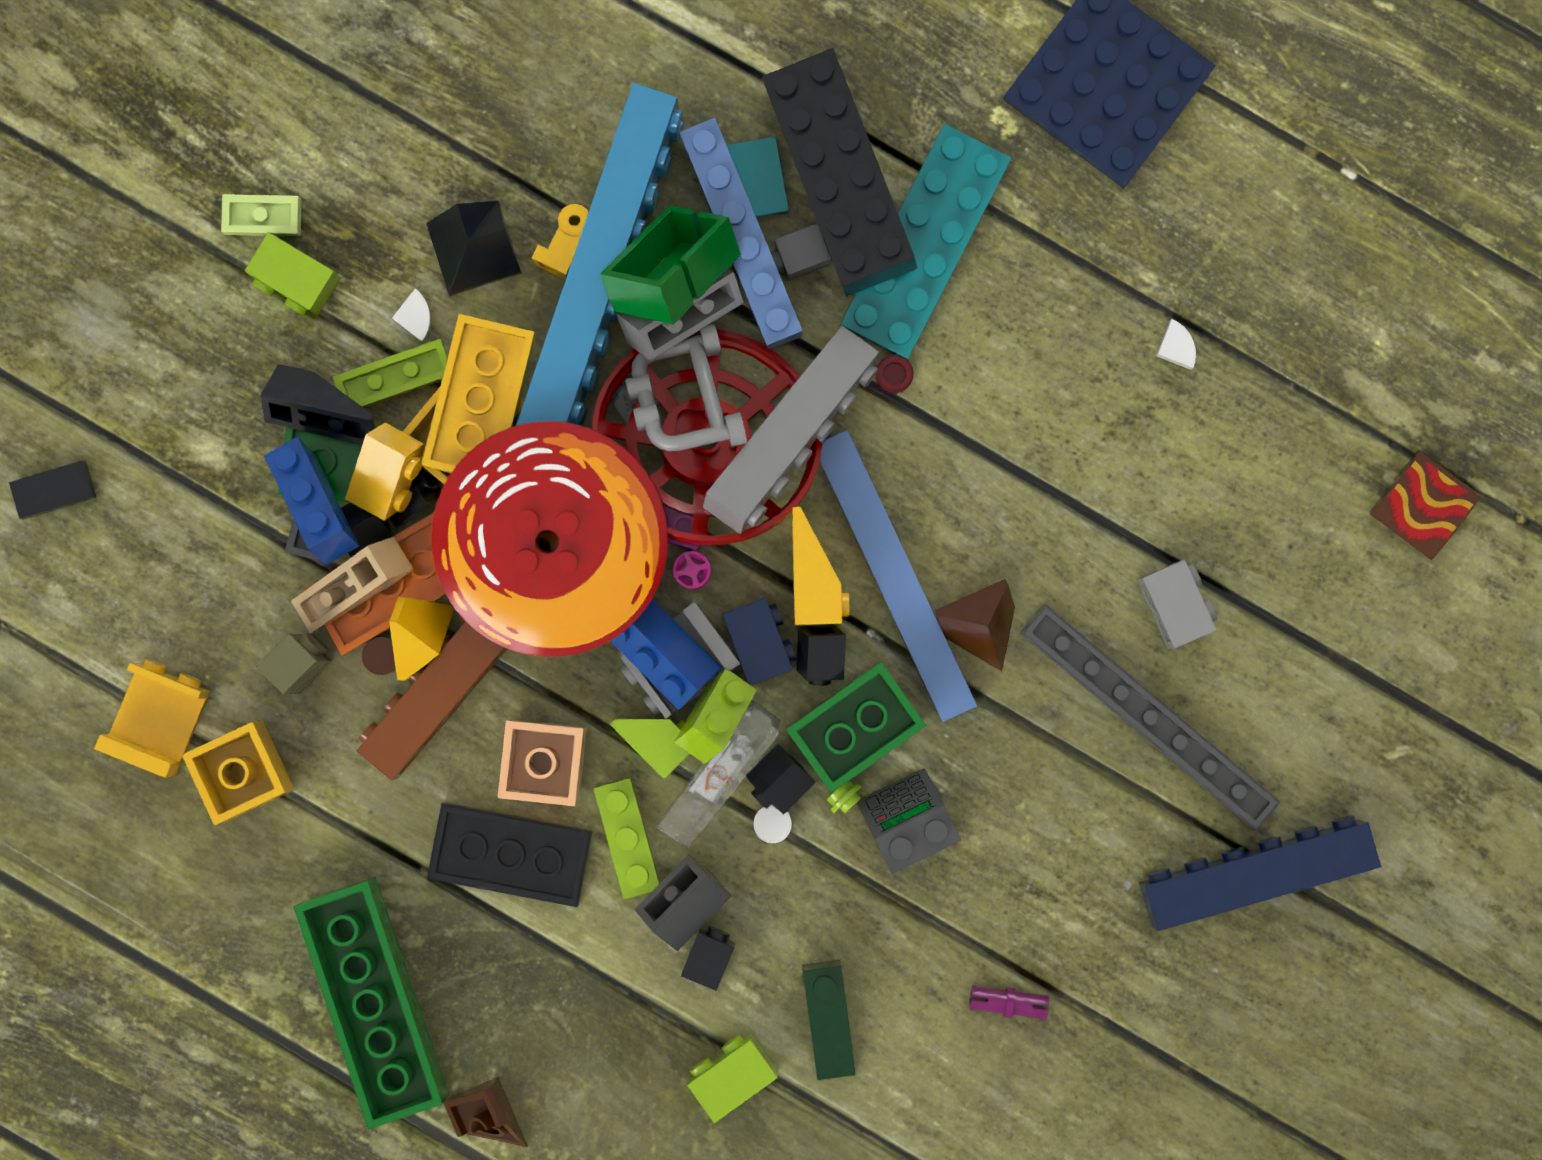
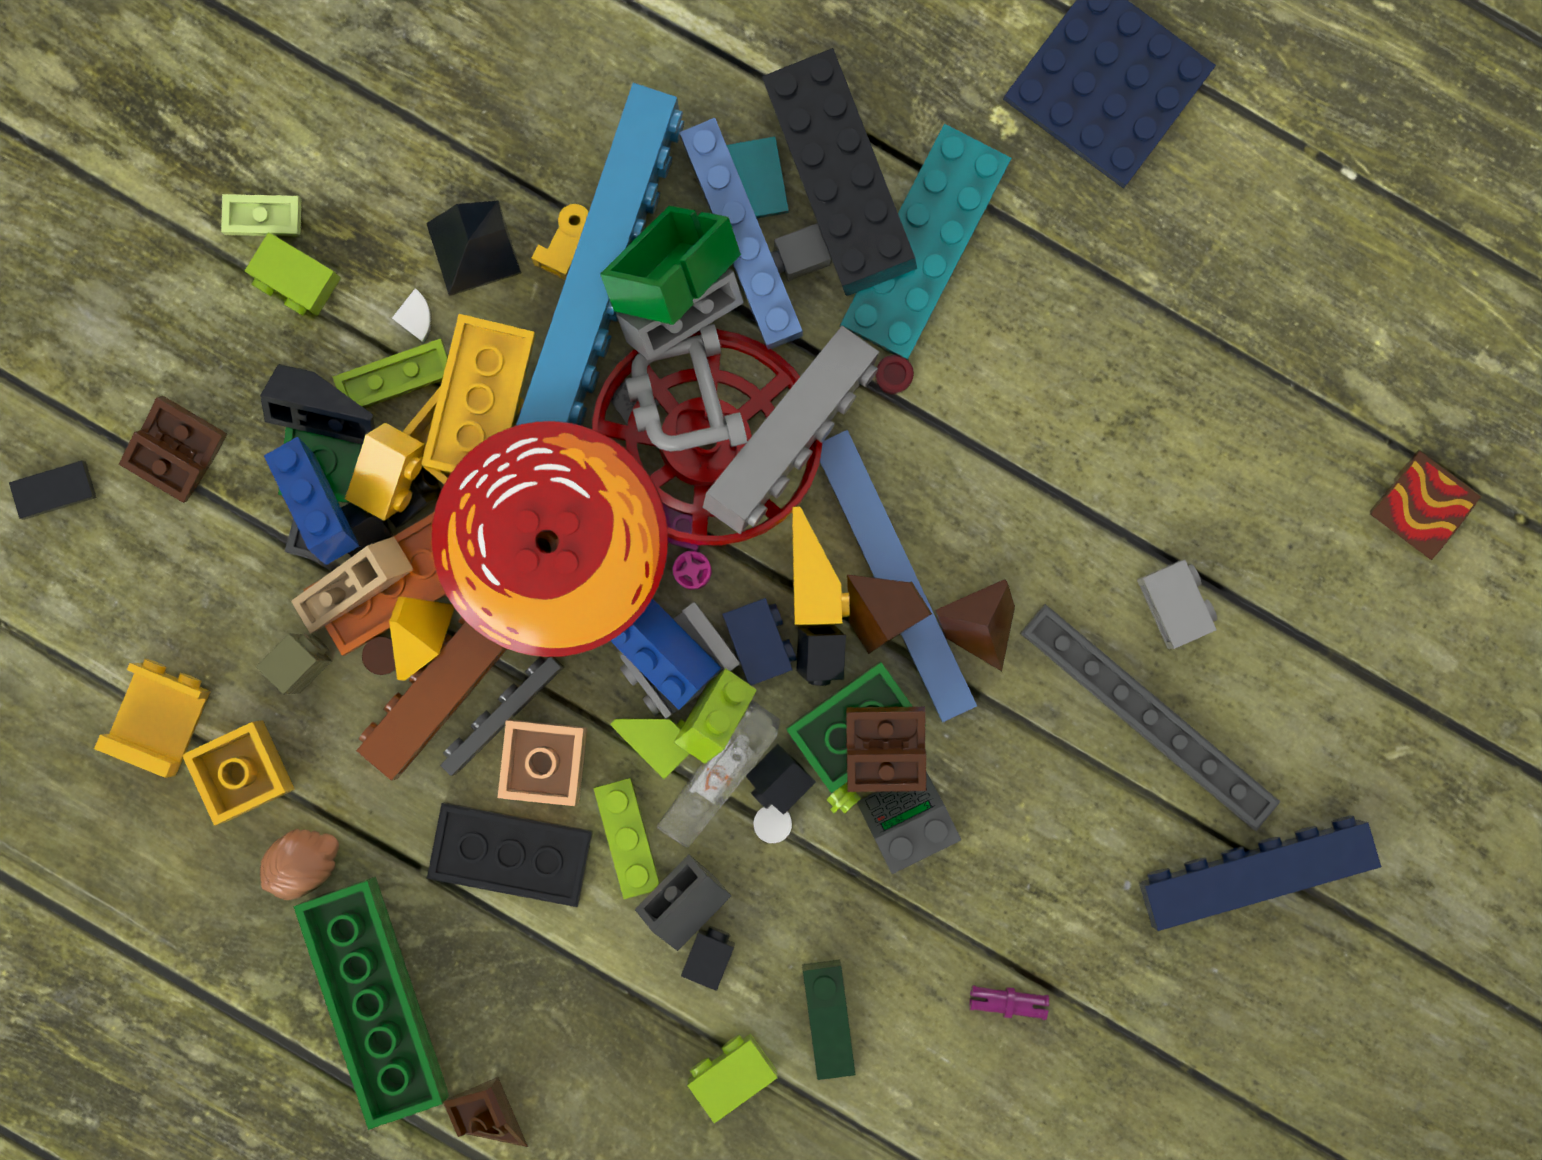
white tile [1156,319,1196,370] -> none
none -> reddish brown slope [119,395,227,503]
none -> nougat hair [260,829,339,900]
none -> dark grey plate [440,656,564,776]
none -> reddish brown slope [846,707,926,792]
none -> reddish brown slope [847,574,932,654]

